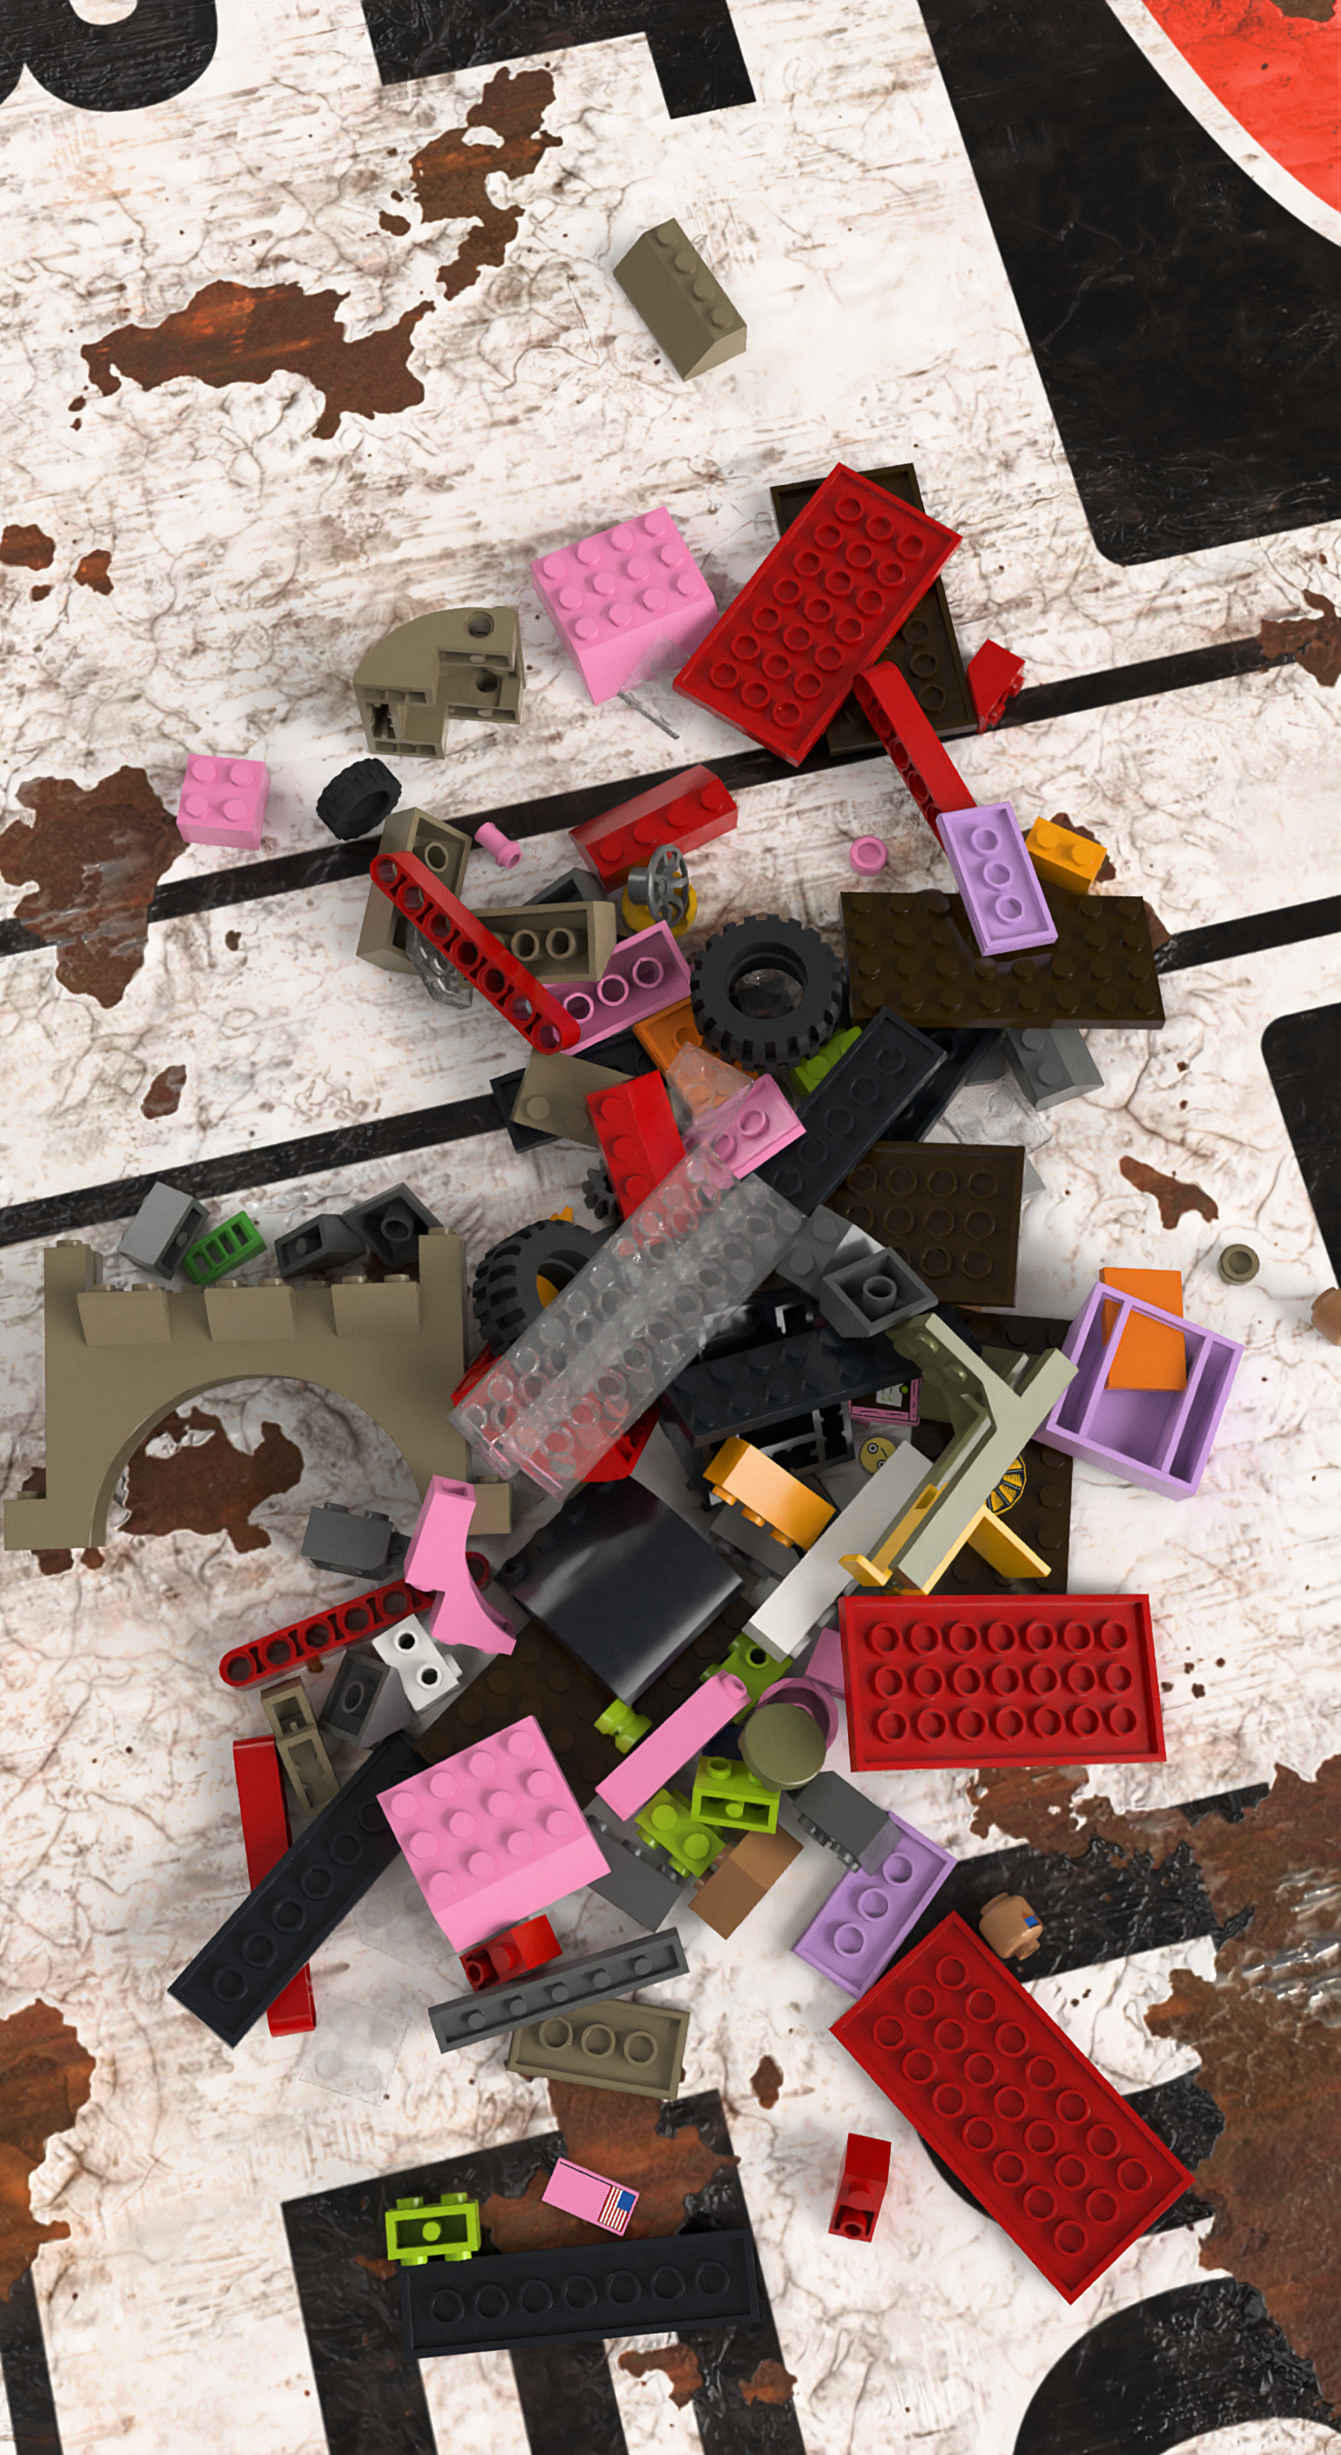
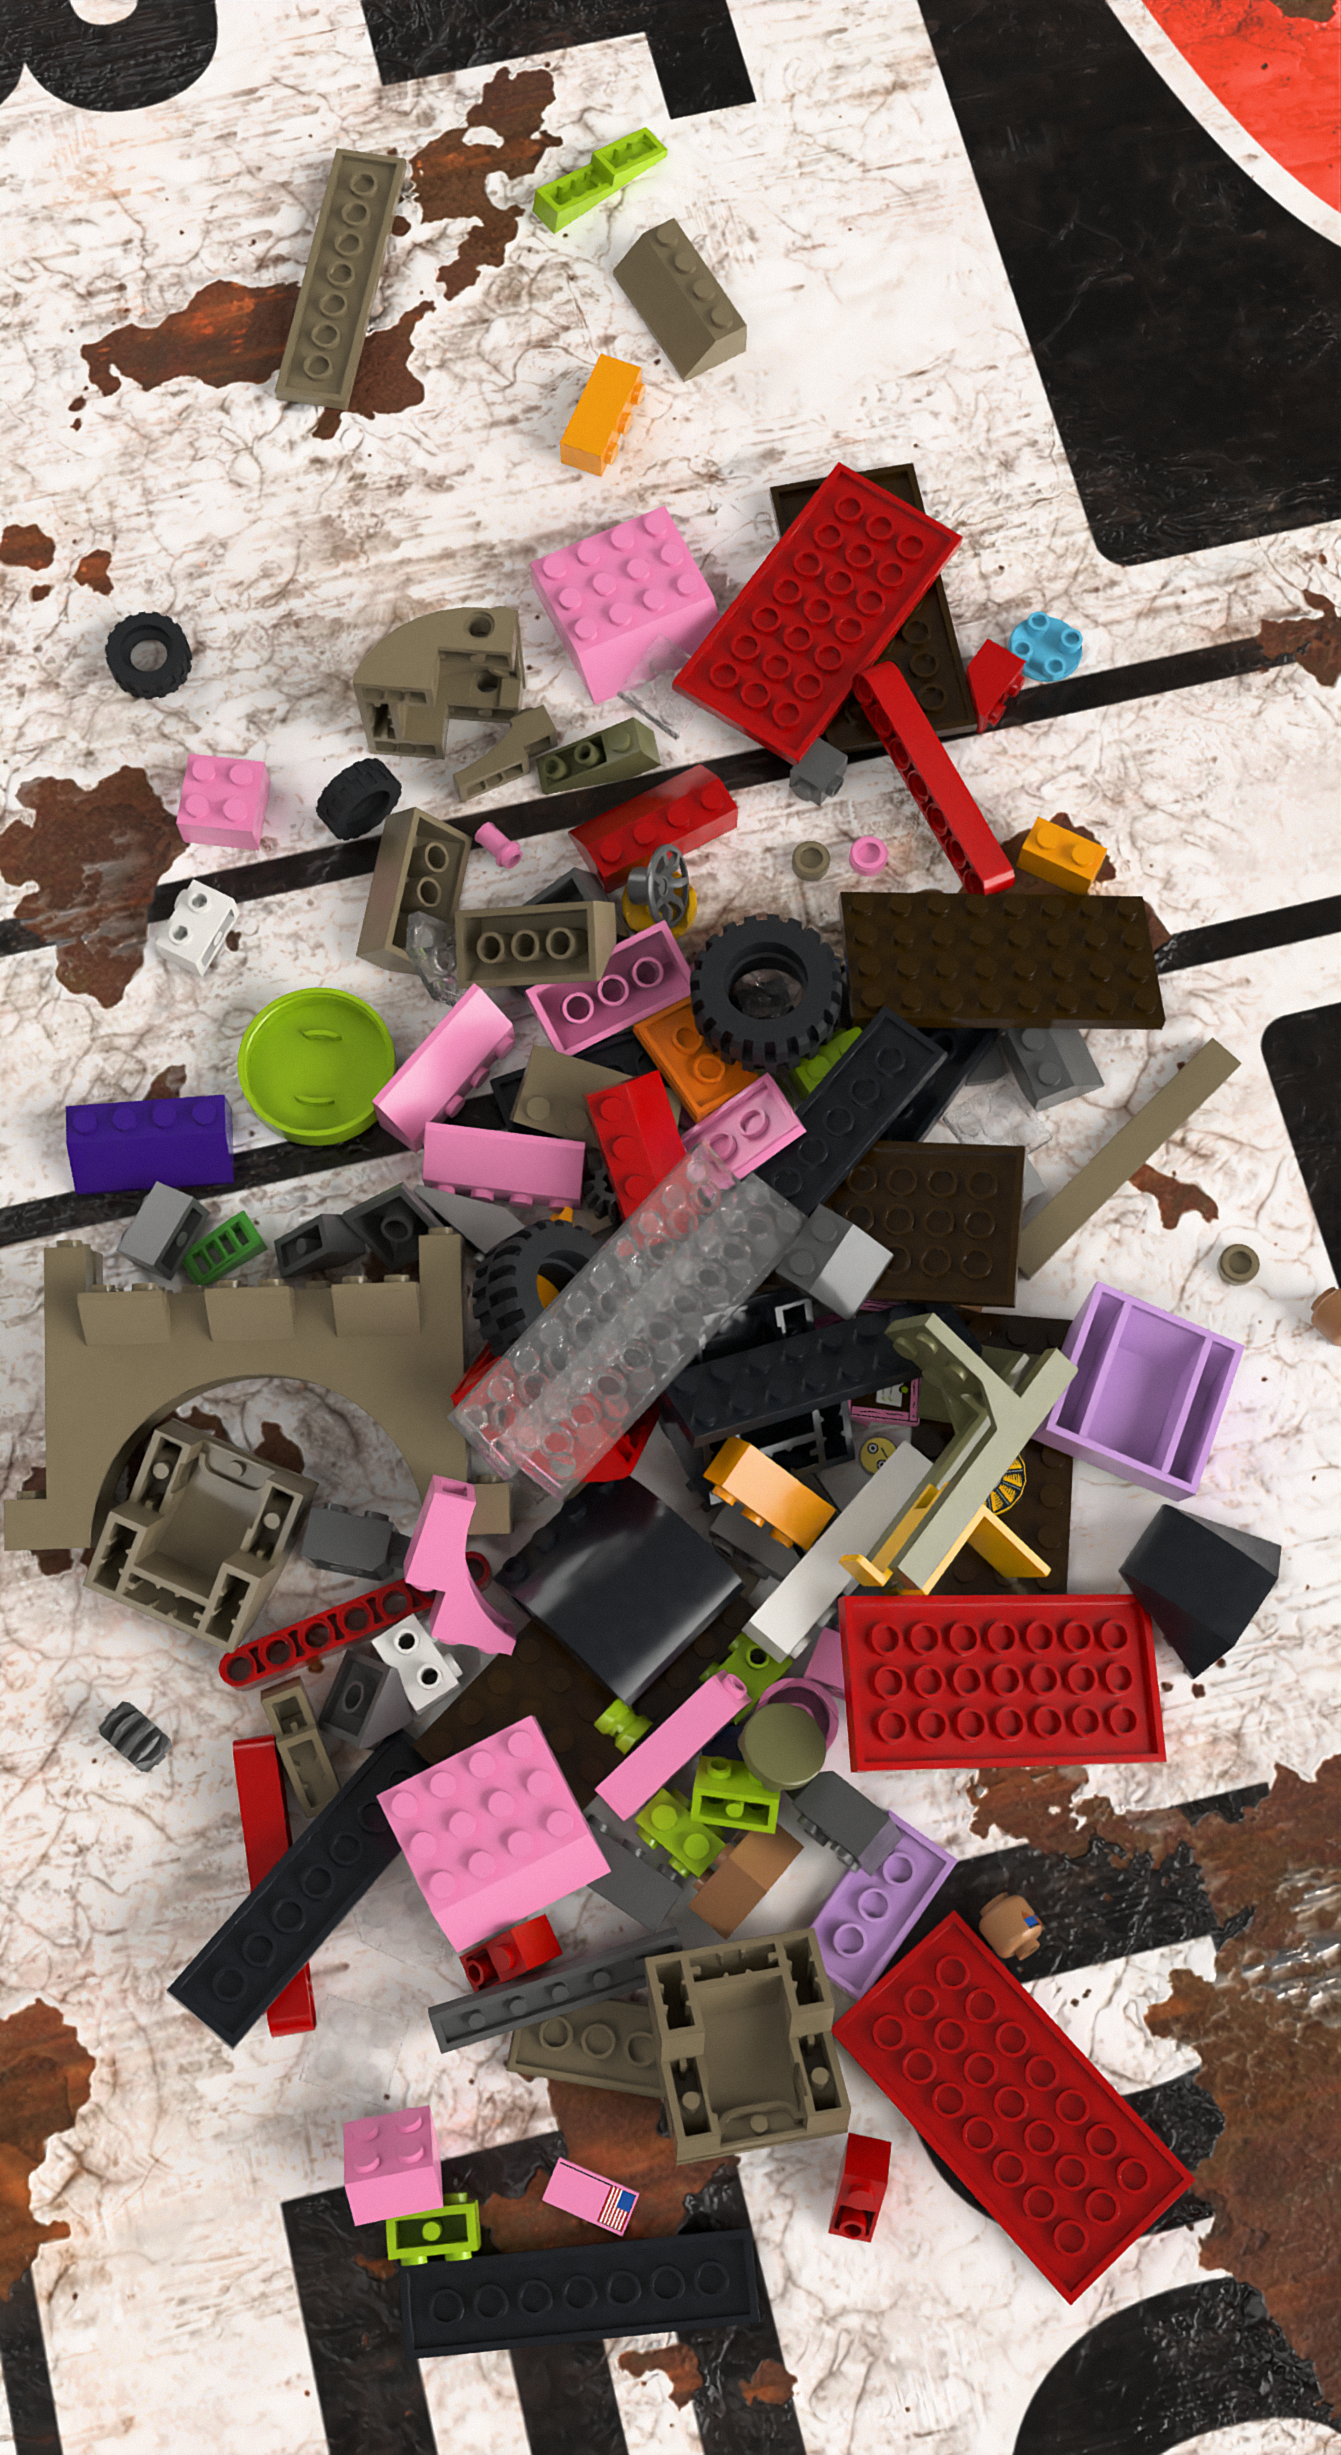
red beam [370,850,581,1055] -> none
clear plate [665,1041,755,1149] -> none
dark grey slope [819,1246,938,1338] -> none
lavender tile [935,801,1058,957] -> none
orange tile [1099,1267,1187,1393] -> none
none -> dark purple slope [66,1095,235,1196]
none -> dark tan slope [82,1418,319,1653]
none -> dark grey gear [99,1701,172,1772]
none -> black tyre [105,611,192,700]
none -> white brick [155,879,240,977]
none -> lime brick [237,987,398,1146]
none -> dark tan plate [275,148,407,410]
none -> bright pink brick [344,2105,443,2226]
none -> bright pink slope [372,983,515,1154]
none -> light grey slope [413,1185,526,1265]
none -> bright pink slope [422,1122,588,1214]
none -> dark tan slope [453,704,558,803]
none -> lime slope [532,127,668,234]
none -> olive slope [535,717,661,795]
none -> light orange brick [560,354,645,477]
none -> dark tan slope [644,1927,851,2166]
none -> dark grey brick [789,737,848,806]
none -> dark tan tile [792,841,830,881]
none -> medium azure dish [1008,611,1083,682]
none -> dark tan tile [1018,1037,1242,1281]
none -> black wedge [1118,1504,1282,1680]

